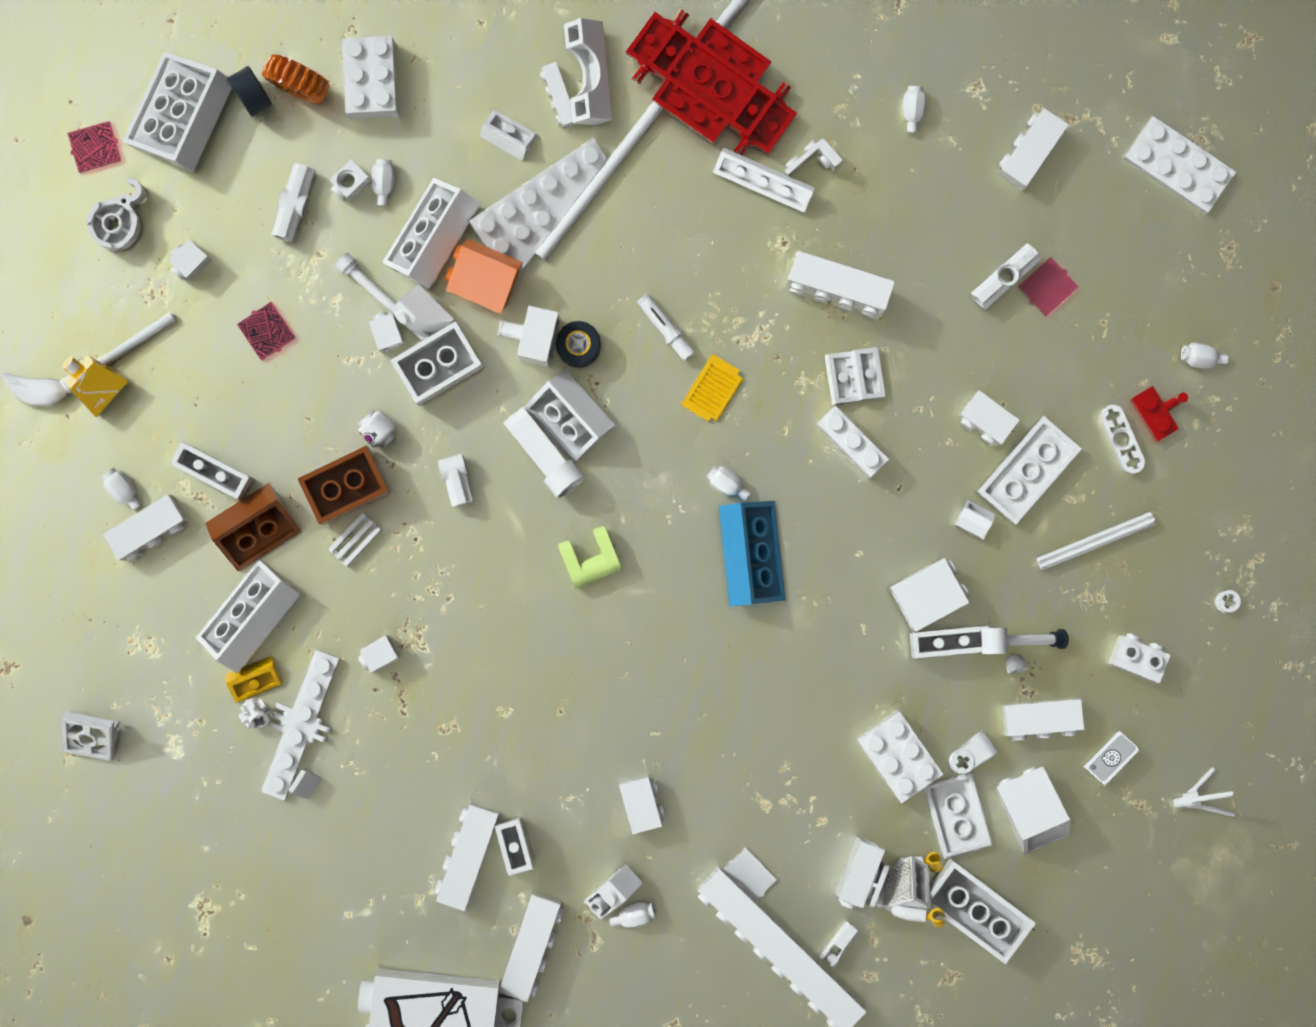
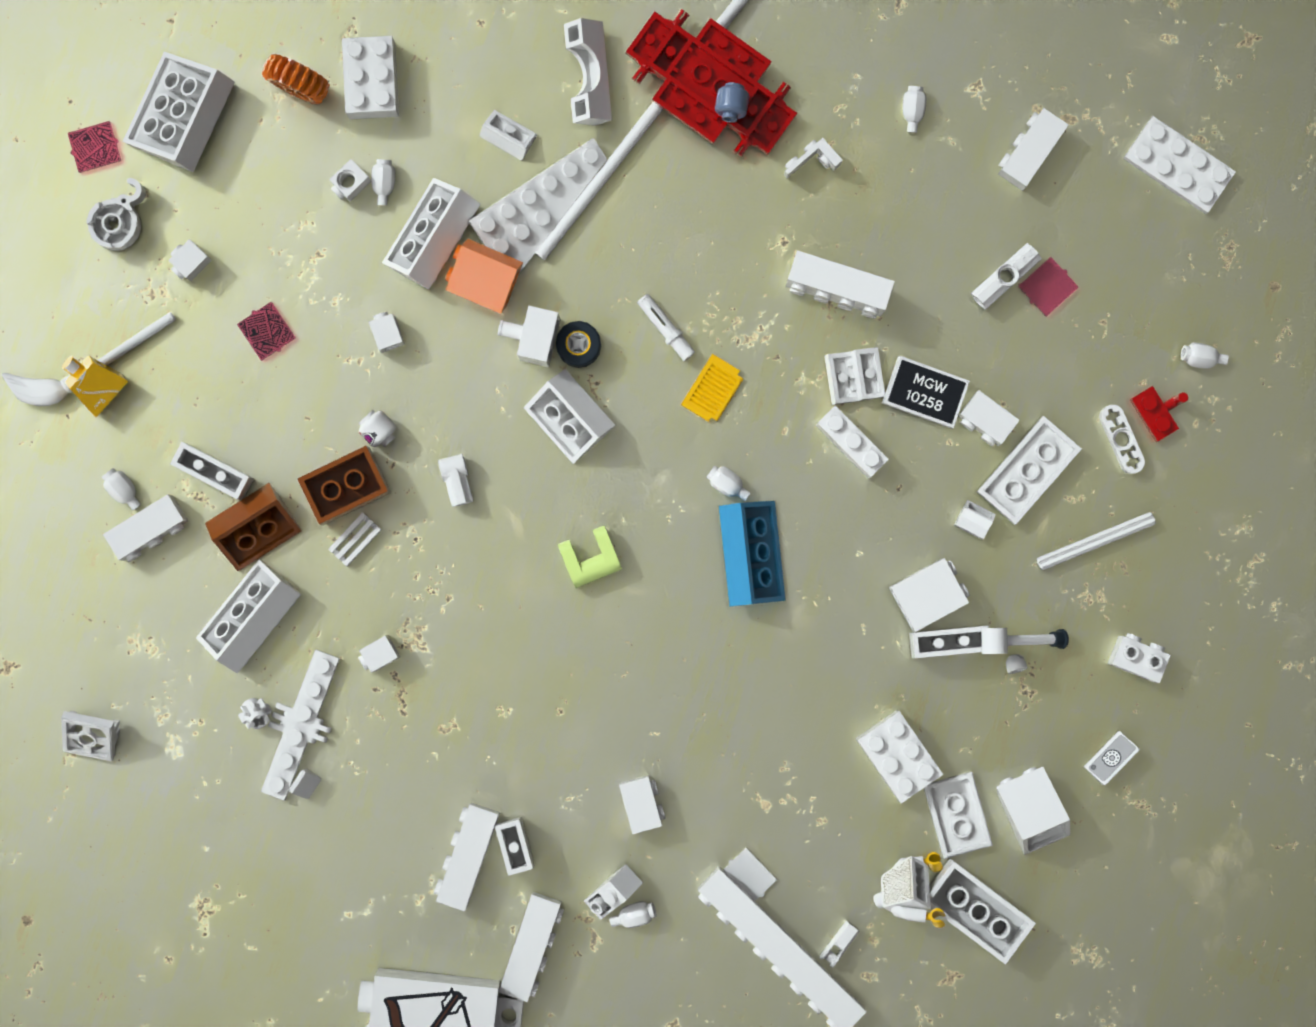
yellow slope [225,656,283,703] -> none
black wheel [228,66,272,117] -> none
white piece [272,163,316,242] -> none
white piece [335,253,431,341] -> none
white brick [390,321,484,406] -> none
white slope [392,284,454,333] -> none
white beam [503,407,585,499] -> none
white piece [540,62,576,129] -> none
white plate [713,147,815,212] -> none
white brick [835,836,889,910] -> none
white piece [948,730,998,774] -> none
white brick [1002,698,1084,741] -> none
white plant [1173,768,1236,817] -> none
white bush [1215,590,1241,613] -> none
none -> sand blue head [715,82,750,123]
none -> black tile [882,356,970,429]

